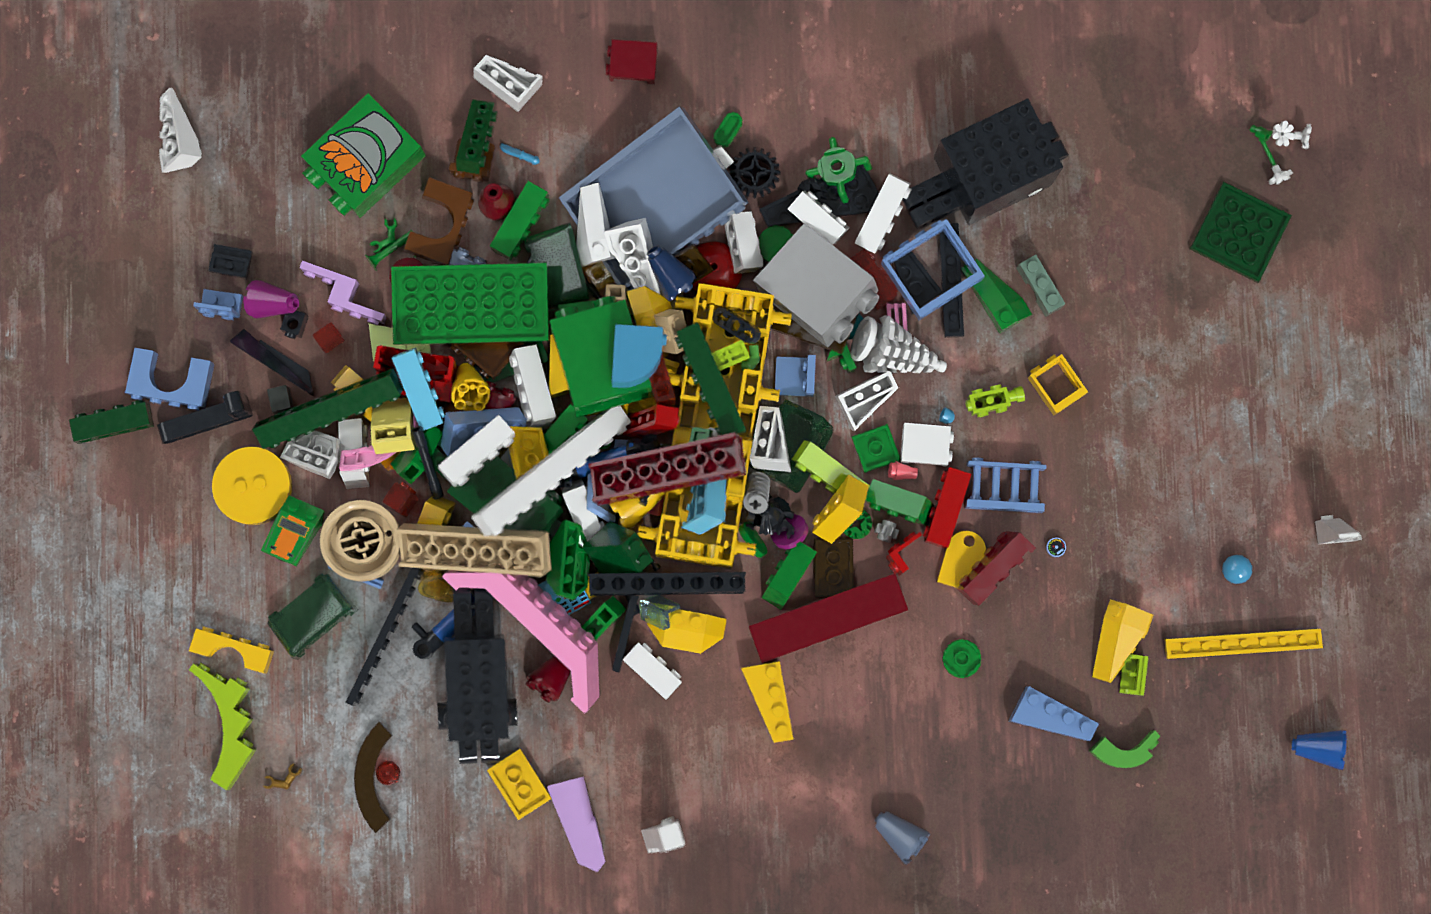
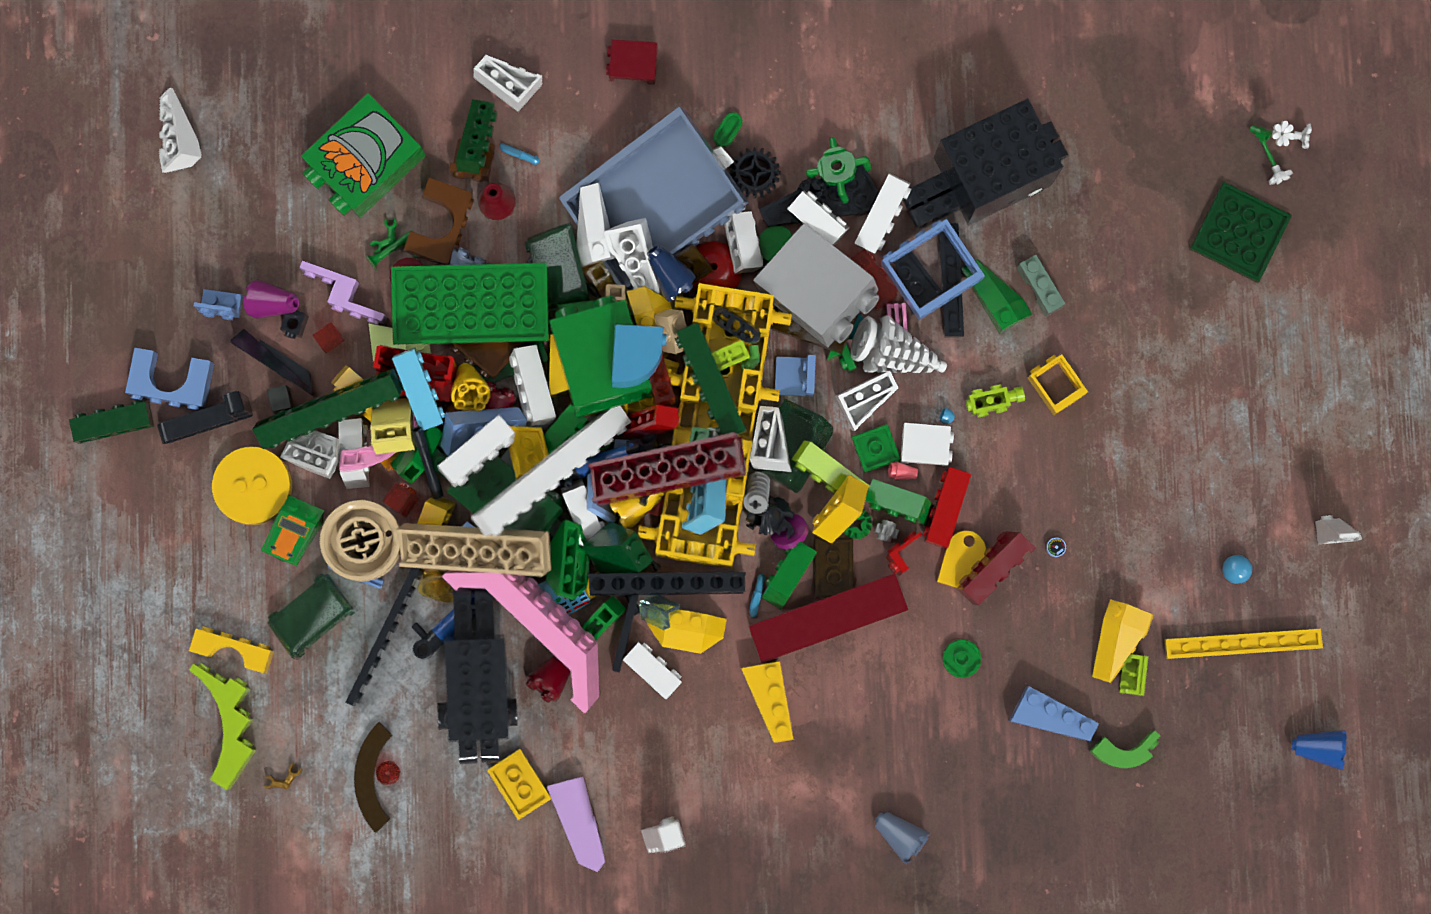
black plate [208,244,253,279] -> none
green brick [490,181,550,261] -> none
green tile [739,522,768,558] -> none
medium blue fence [965,458,1046,513] -> none
none -> dark azure piece [749,574,766,618]

